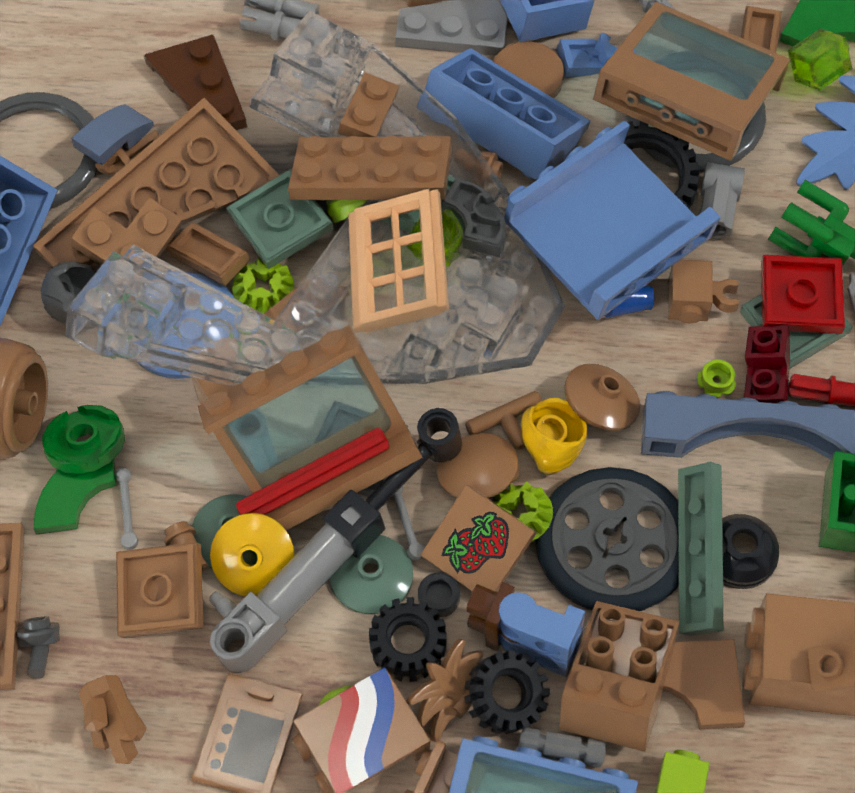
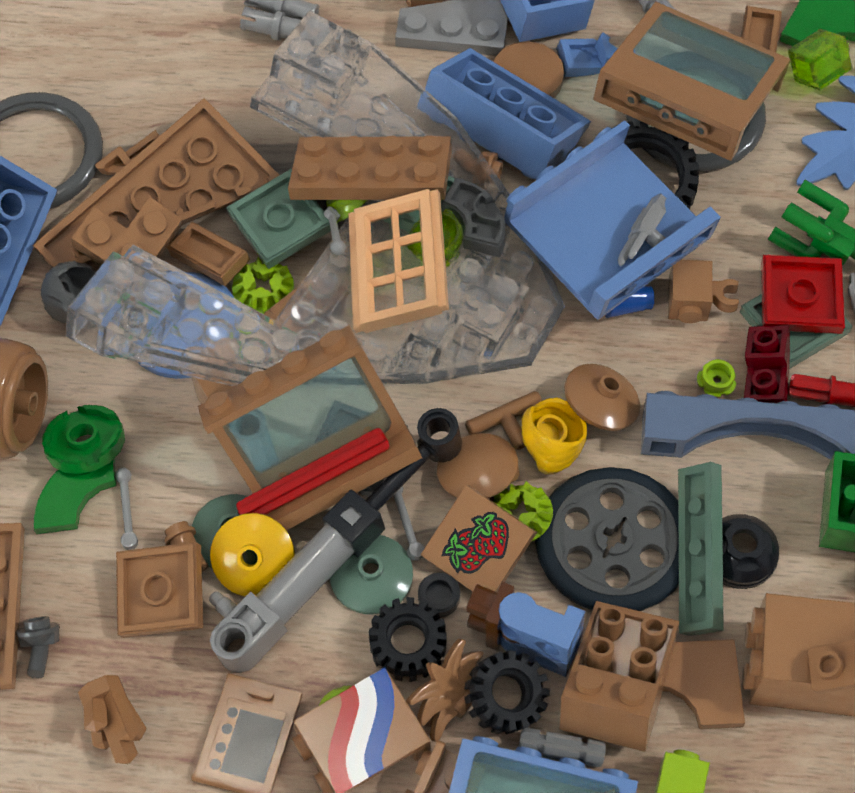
sand blue slope [71,104,154,165] -> none
reddish brown wing [144,34,247,130] -> none
medium nougat plate [338,72,399,137] -> none
light grey piece [700,162,745,239] -> none
none -> light grey hinge [323,206,346,256]
none -> light grey piece [618,193,666,266]

